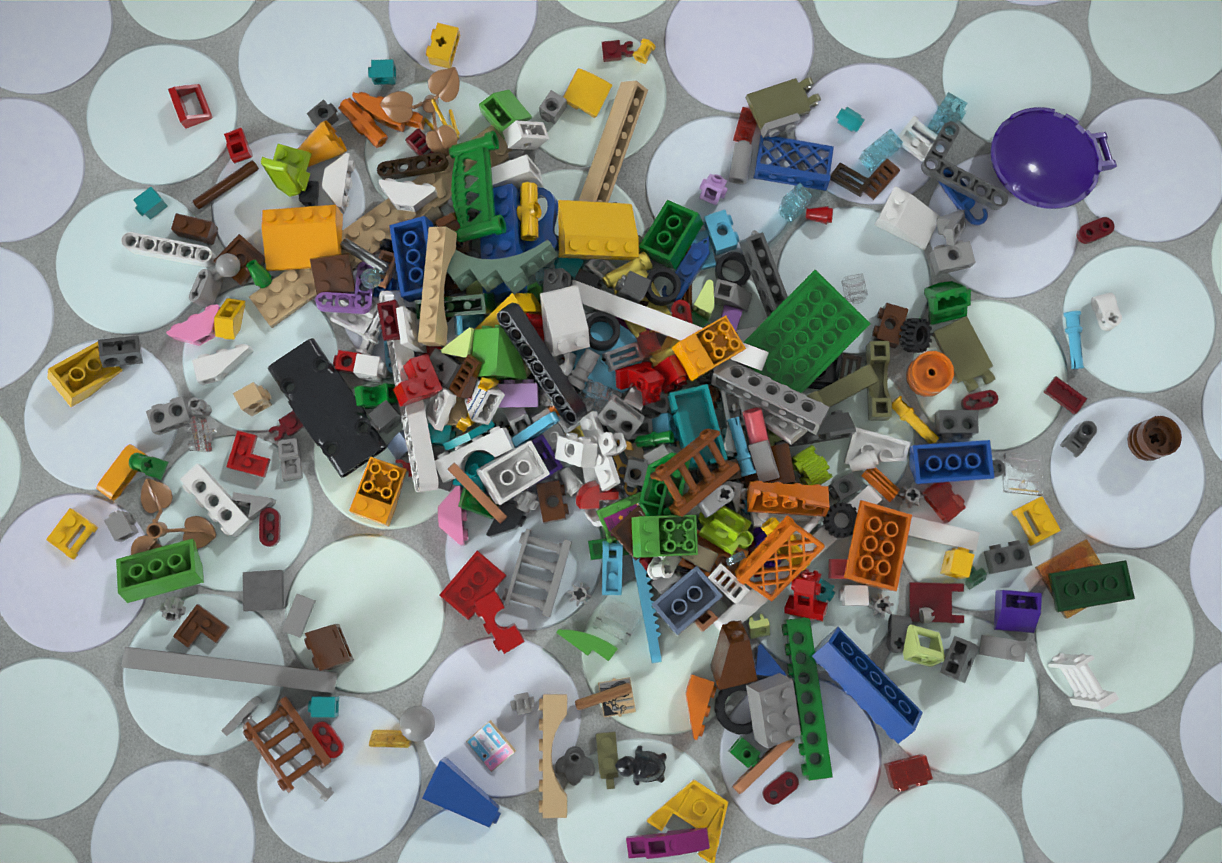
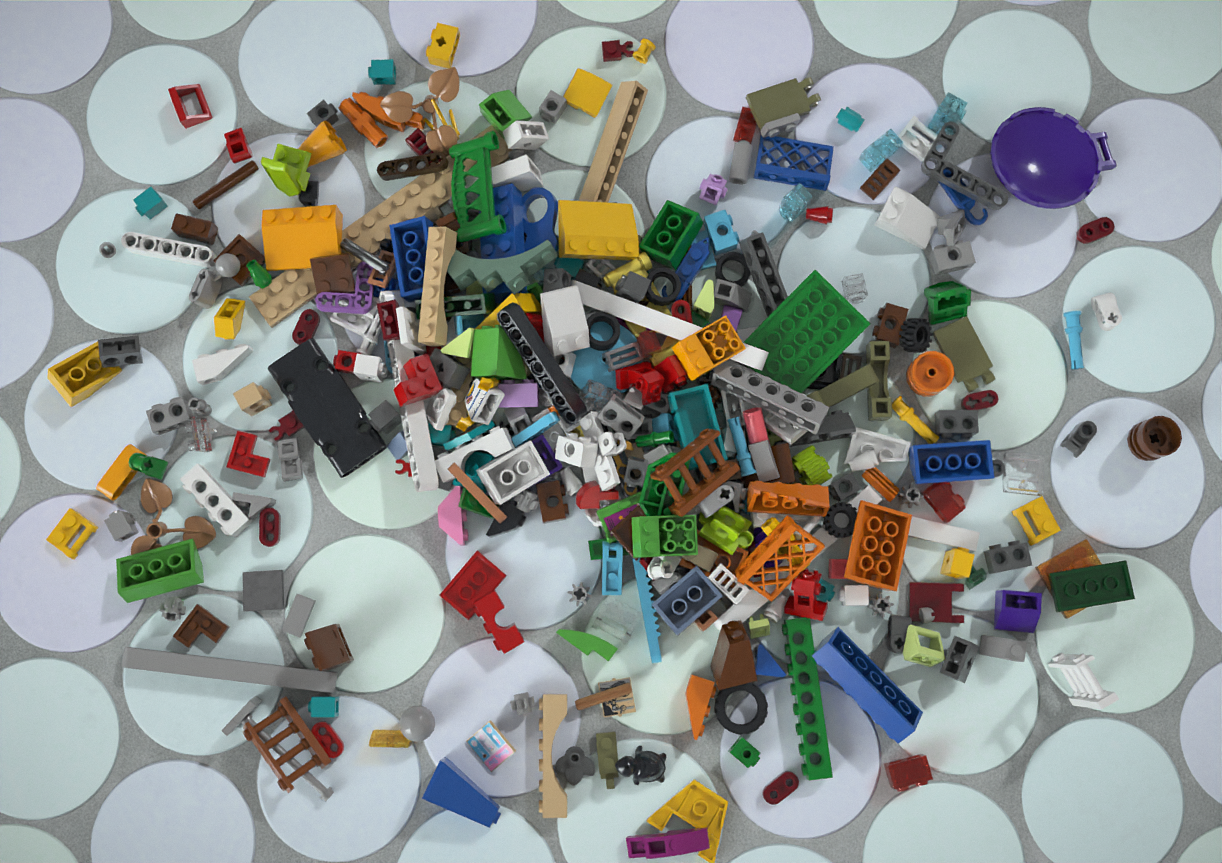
bright pink slope [166,304,220,346] -> none
white slope [322,153,355,213] -> none
light orange slope [349,457,407,527] -> none
green brick [354,383,399,409] -> none
clear light blue tile [361,268,381,289] -> none
white slope [379,178,438,212] -> none
reddish brown slope [449,354,482,398] -> none
light grey fence [502,528,572,617] -> none
yellow piece [517,182,542,241] -> none
light grey axle [568,348,600,391] -> none
clear light blue tile [725,551,746,566] -> none
nougat beam [732,738,795,794] -> none
light grey brick [746,673,801,749] -> none
dark brown tile [830,162,871,197] -> none
dark red plate [1044,376,1087,415] -> none
none -> light grey hinge [99,242,116,258]
none -> dark red plate [292,309,320,345]
none -> white cone [763,593,788,623]

